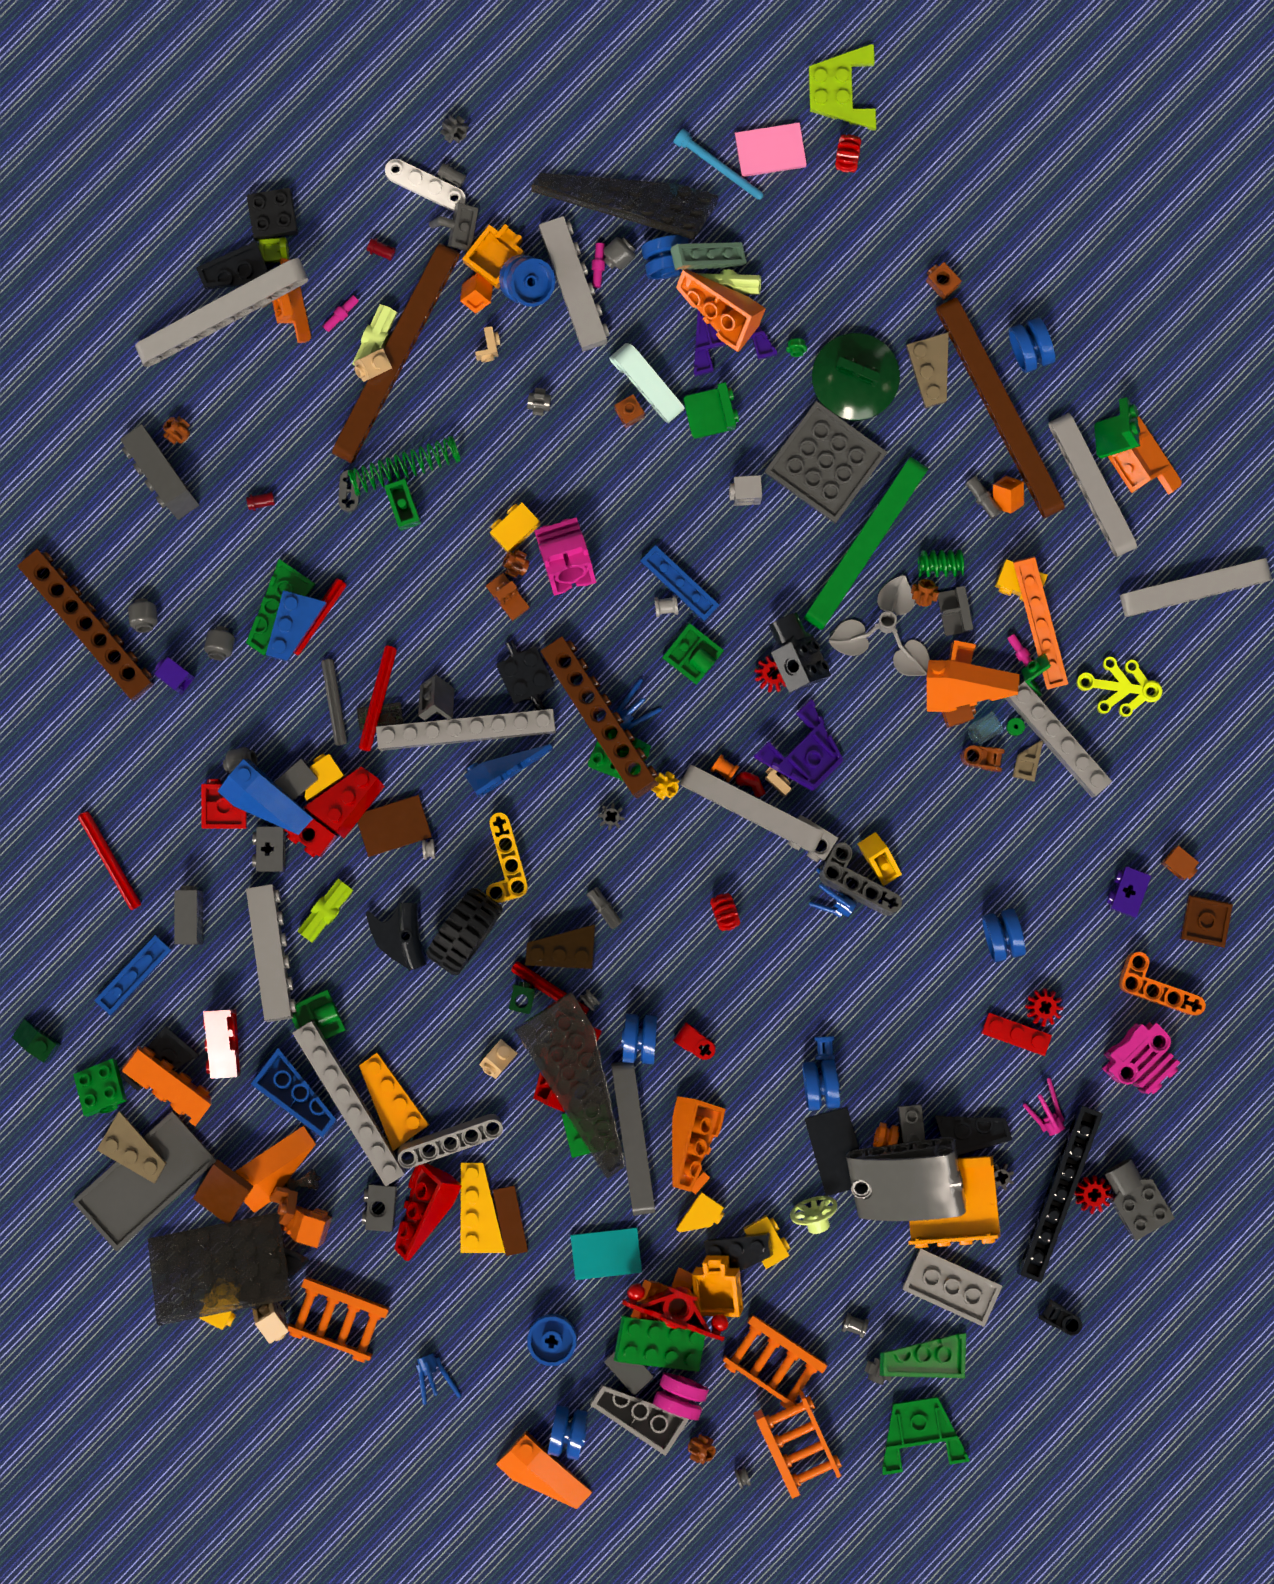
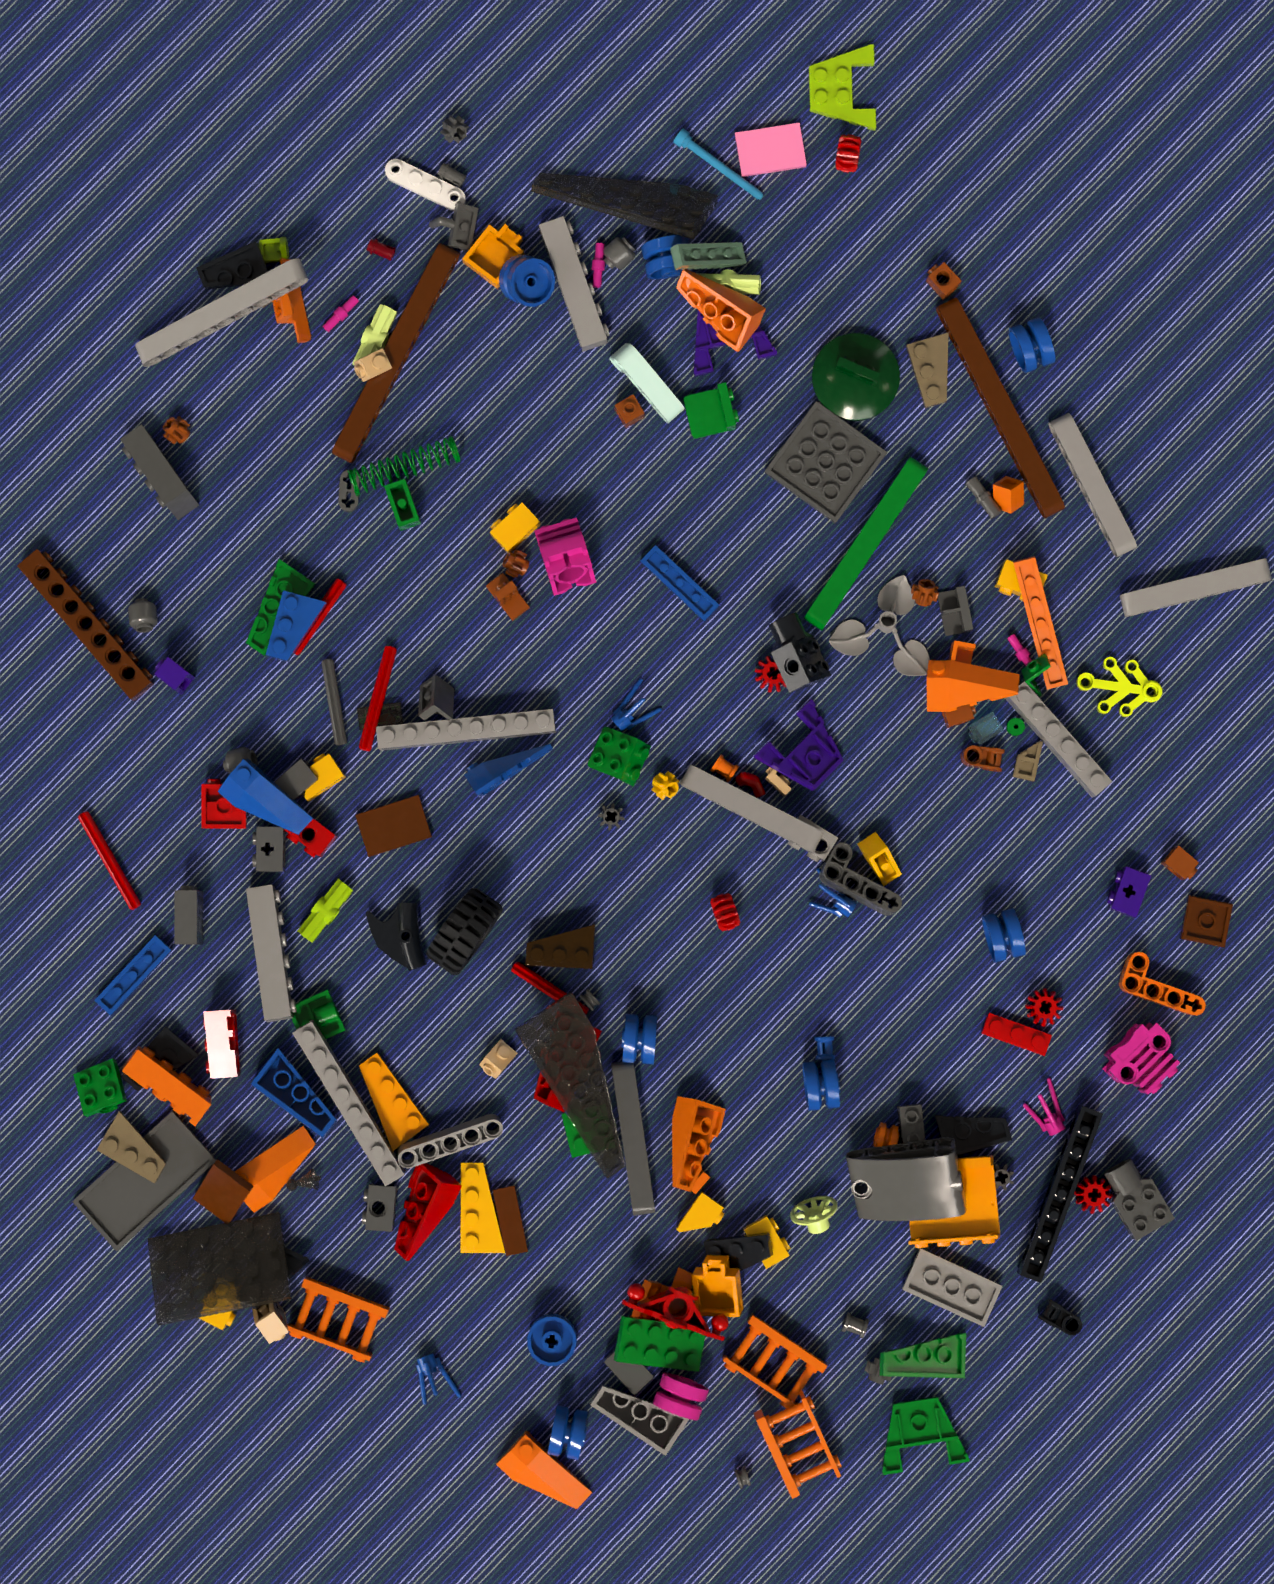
dark green slope [12,1019,61,1063] -> none
dark grey head [204,626,235,661] -> none
black brick [246,188,299,242] -> none
dark red pin [246,491,275,511] -> none
dark orange bracket [270,1187,298,1225] -> none
orange wedge [282,1206,332,1248] -> none
red wedge [304,767,385,839] -> none
light grey bush [422,839,435,860] -> none
orange panel [460,273,493,314] -> none
tan bracket [475,326,500,362] -> none
yellow beam [486,813,528,903] -> none
black plate [496,640,555,711] -> none
dark green bracket [509,981,536,1014] -> none
dark grey gear [527,388,551,416] -> none
reddish brown brick [540,636,659,799] -> none
teal tile [570,1227,642,1280] -> none
dark grey axle [586,887,622,929] -> none
light grey bush [654,595,678,617] -> none
green plate [662,623,724,686] -> none
red piece [673,1022,716,1060] -> none
dark orange gear [688,1434,716,1464] -> none
light grey brick [729,475,762,506] -> none
green plate [786,338,807,357] -> none
black sticker [805,1107,866,1196] -> none
green piece [918,549,964,578] -> none
green bracket [1094,397,1140,458] -> none
orange plate [1108,416,1182,495] -> none

